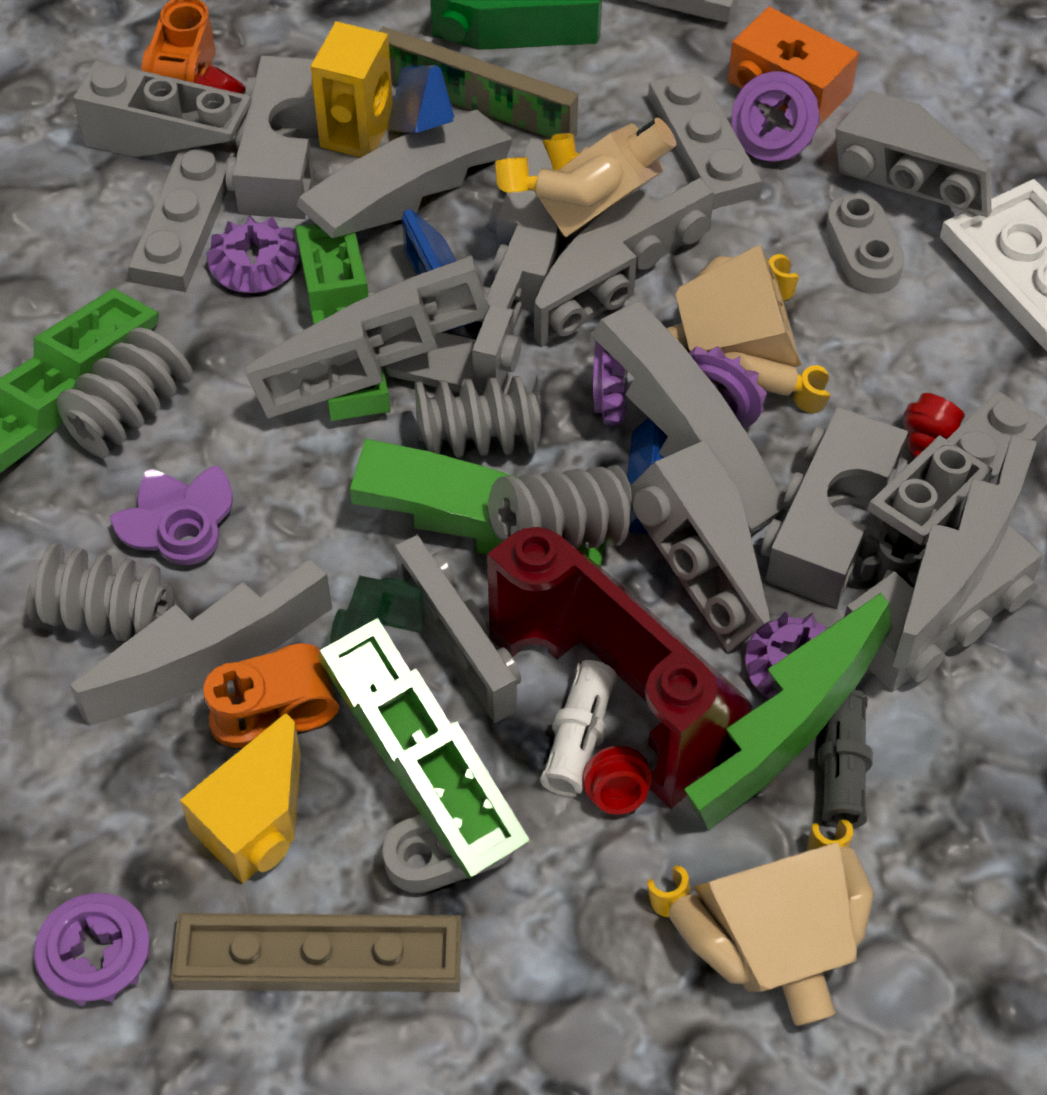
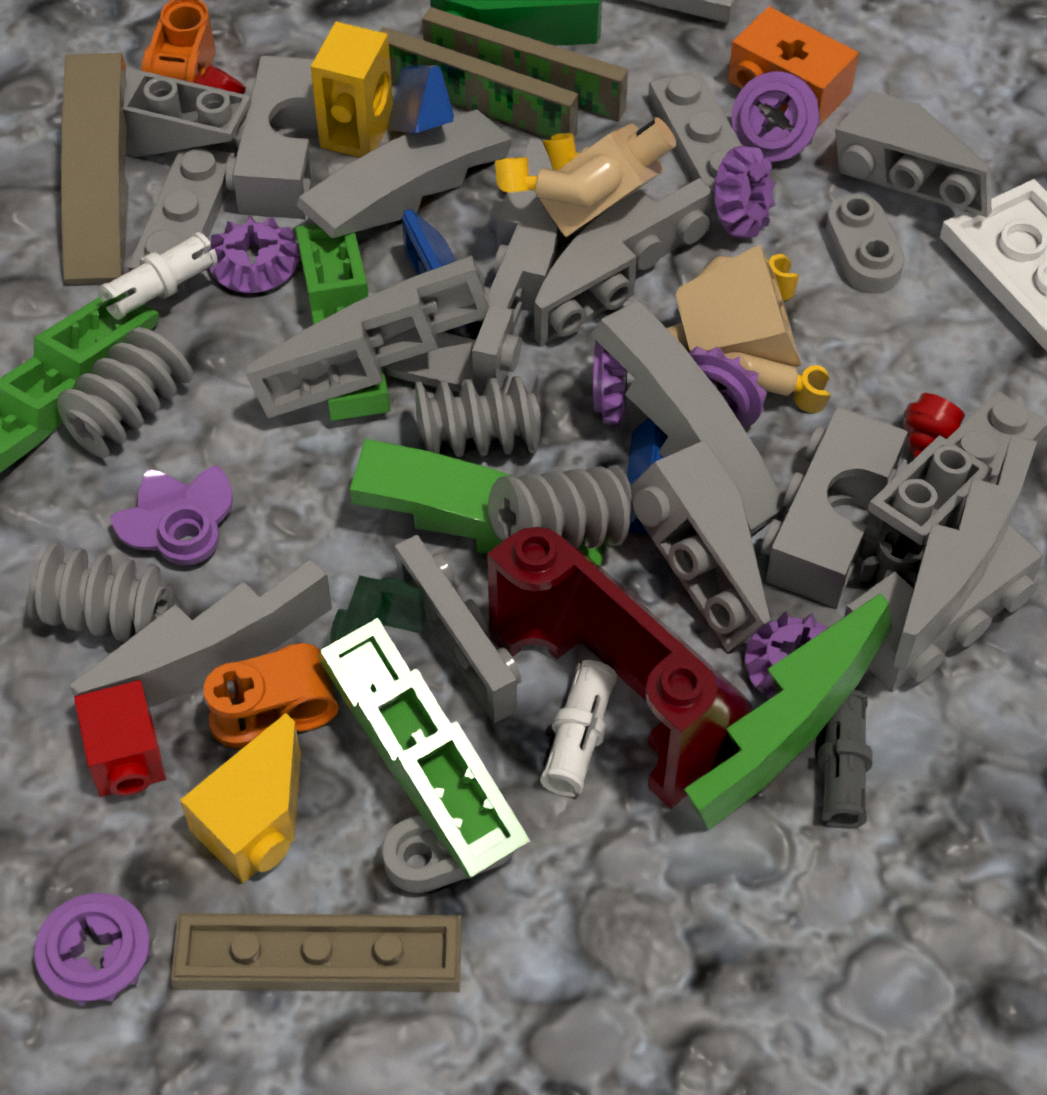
red plate [583,746,652,815] -> none
tan torso [647,820,874,1026] -> none
none -> dark tan slope [61,53,129,285]
none -> red brick [74,680,166,797]
none -> white pin [99,232,218,320]
none -> dark tan tile [422,7,628,122]
none -> medium lavender gear [714,146,776,238]

